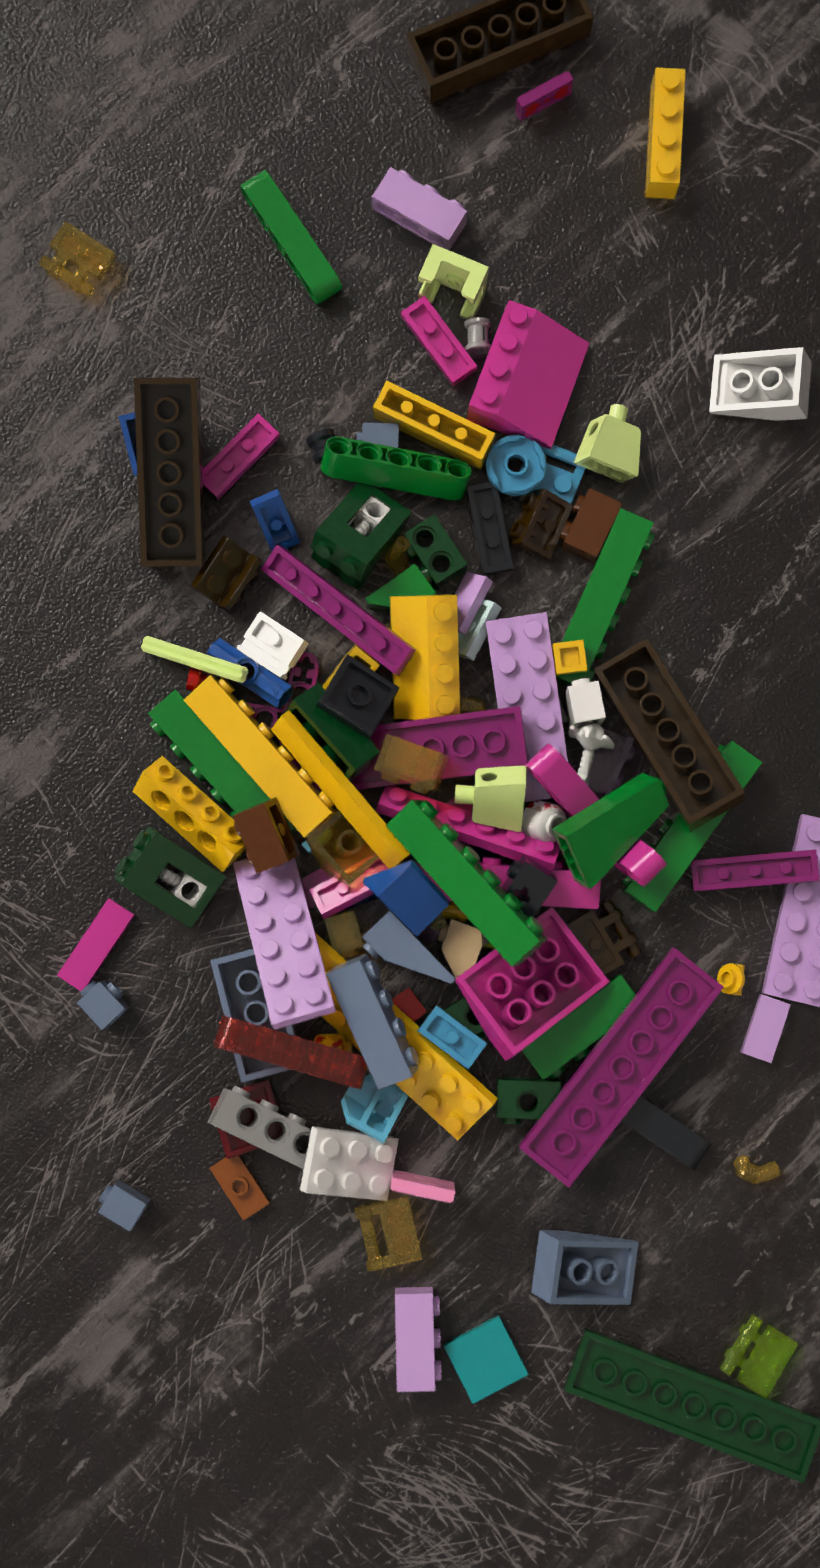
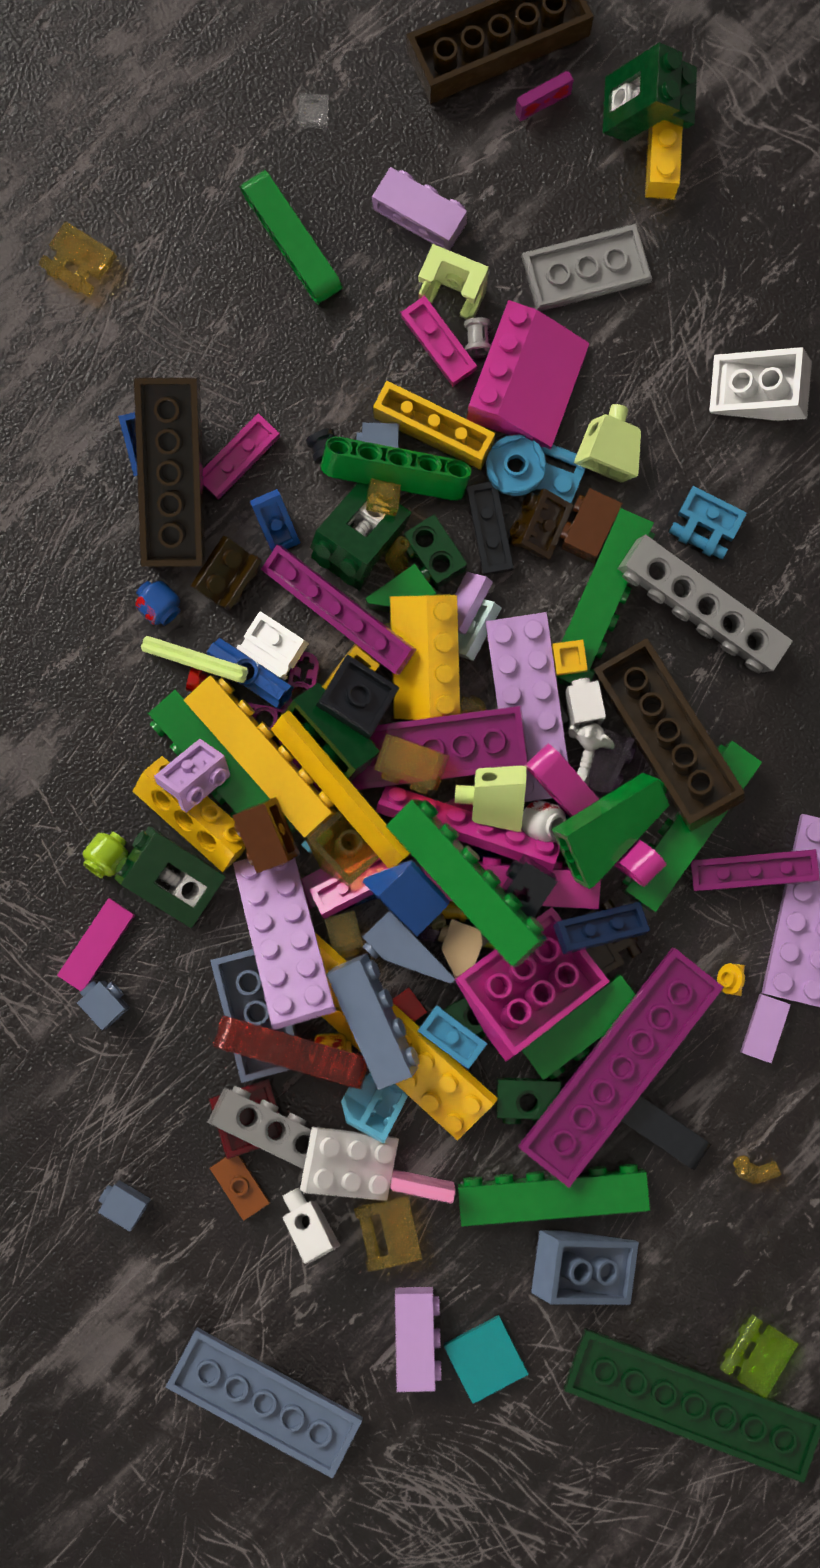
none -> lime head [82,832,129,878]
none -> blue head [135,581,181,626]
none -> lavender bracket [154,739,230,812]
none -> sand blue plate [165,1327,363,1479]
none -> white torso [283,1187,341,1263]
none -> clear plate [298,94,329,128]
none -> clear yellow plate [366,478,401,516]
none -> green brick [457,1164,650,1227]
none -> light grey tile [522,224,652,311]
none -> dark blue plate [553,902,650,955]
none -> dark green brick [603,42,697,142]
none -> light grey brick [617,535,793,673]
none -> dark azure plate [669,486,747,560]

